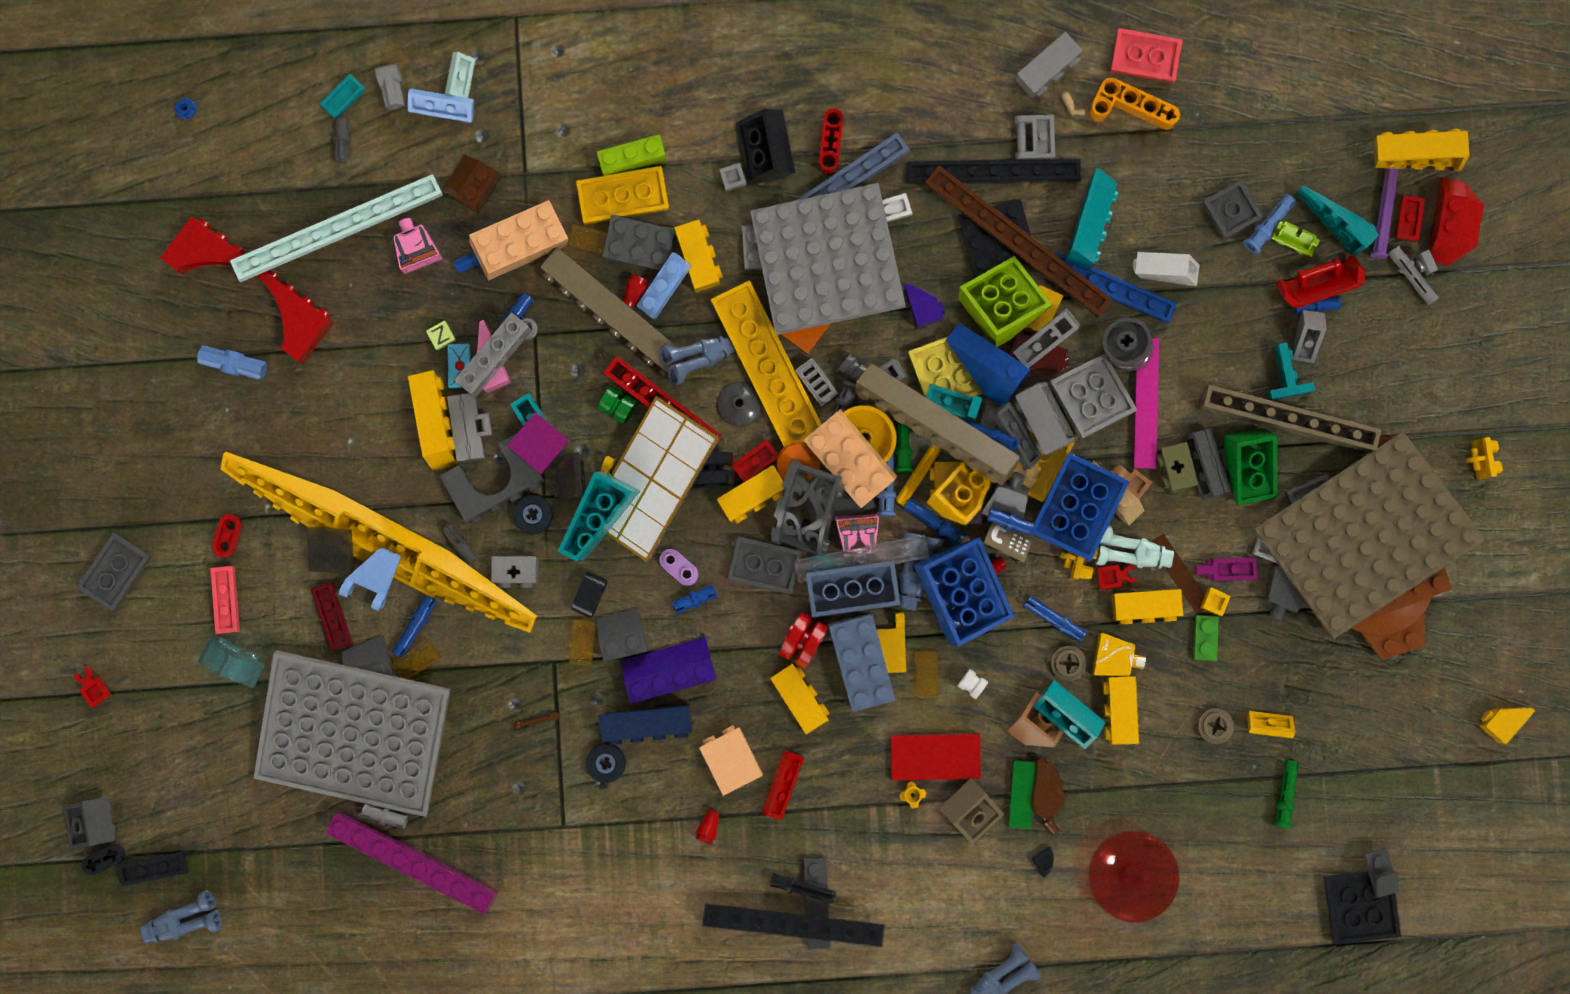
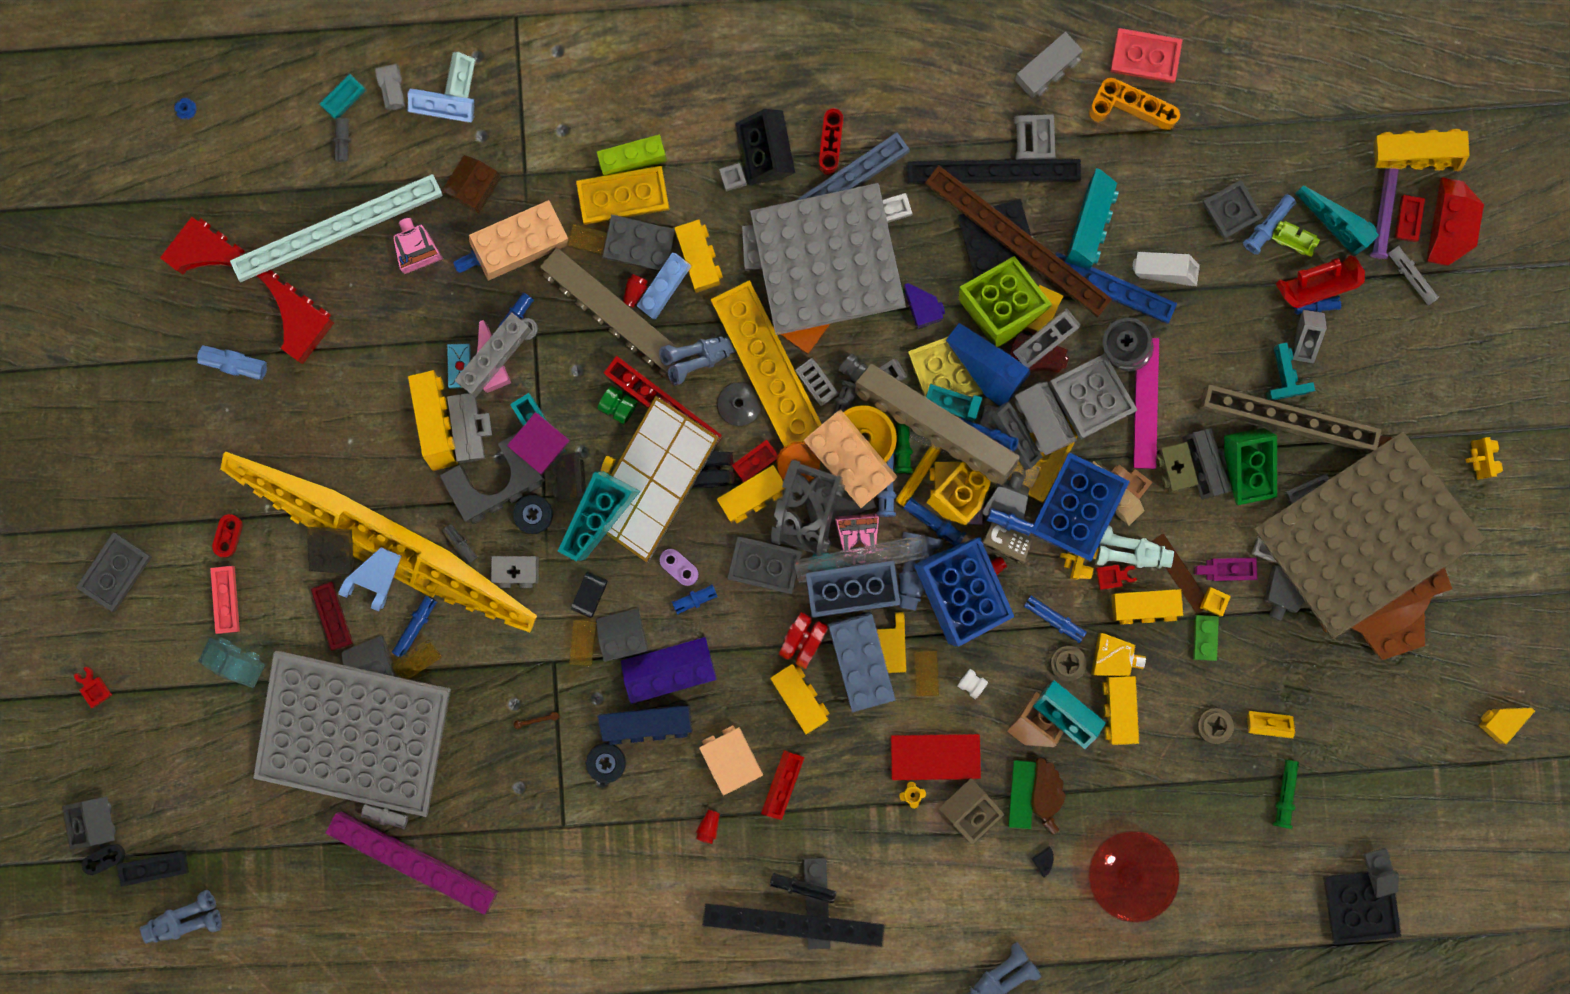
yellowish green tile [426,321,456,351] -> none
tan piece [1061,92,1085,117] -> none
light grey plate [1414,250,1438,277] -> none

